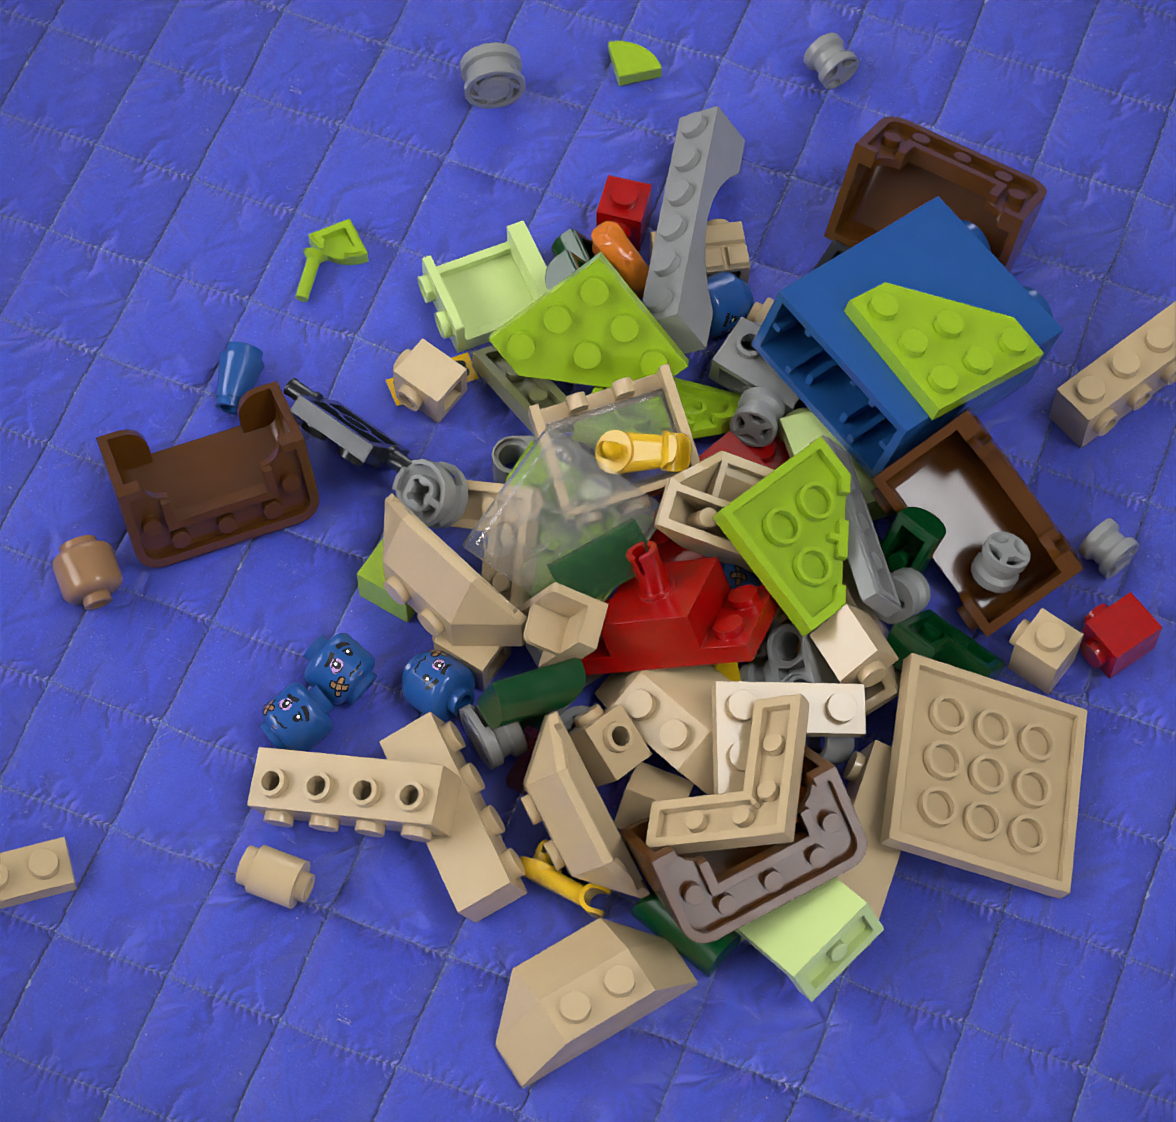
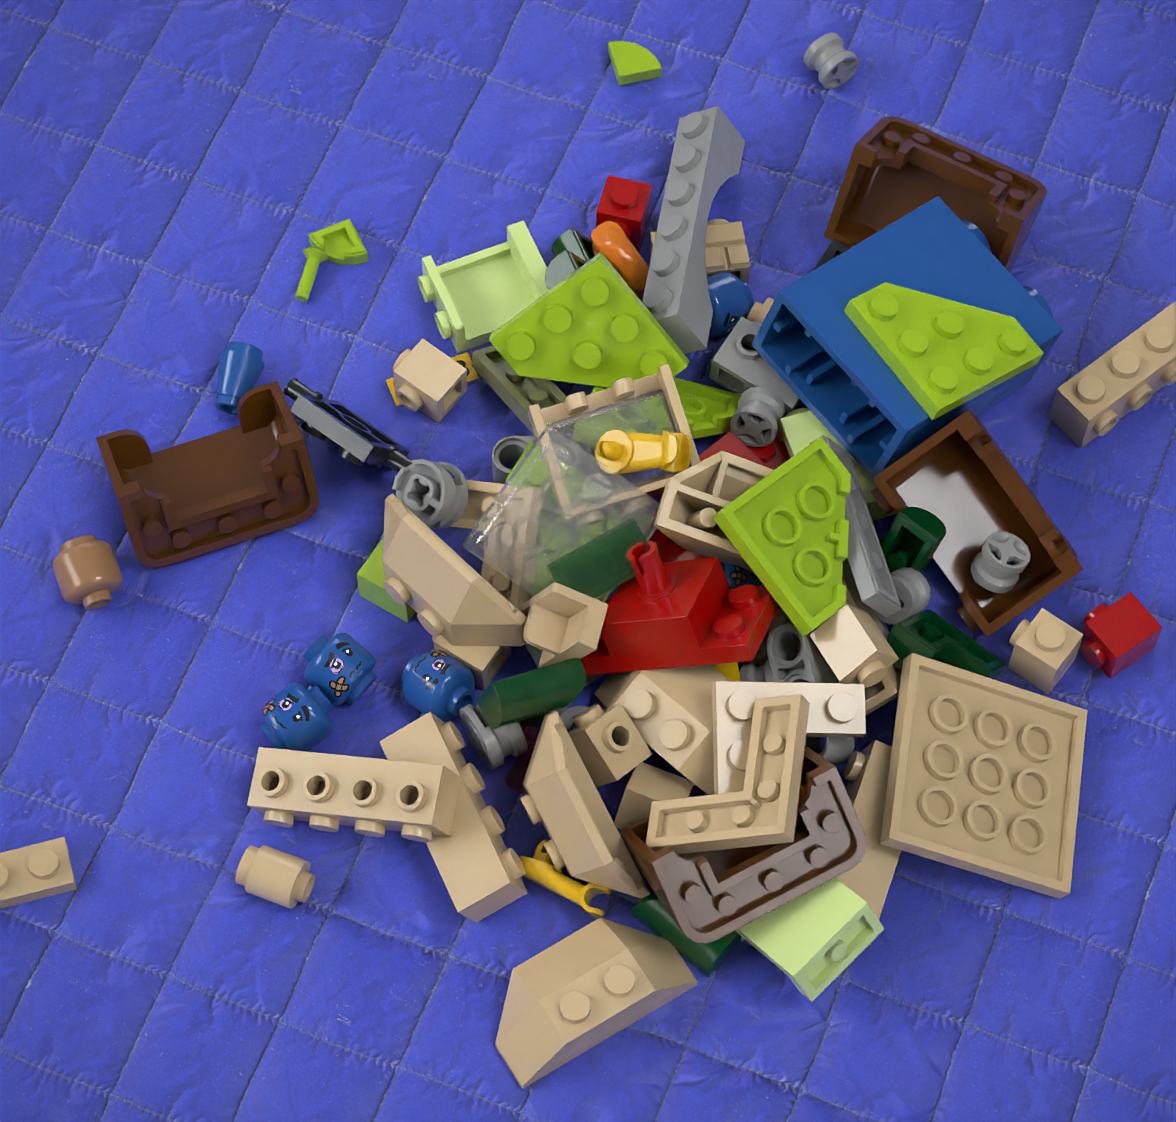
light grey wheel [460,42,526,109] -> none
light grey wheel [1078,518,1140,579] -> none

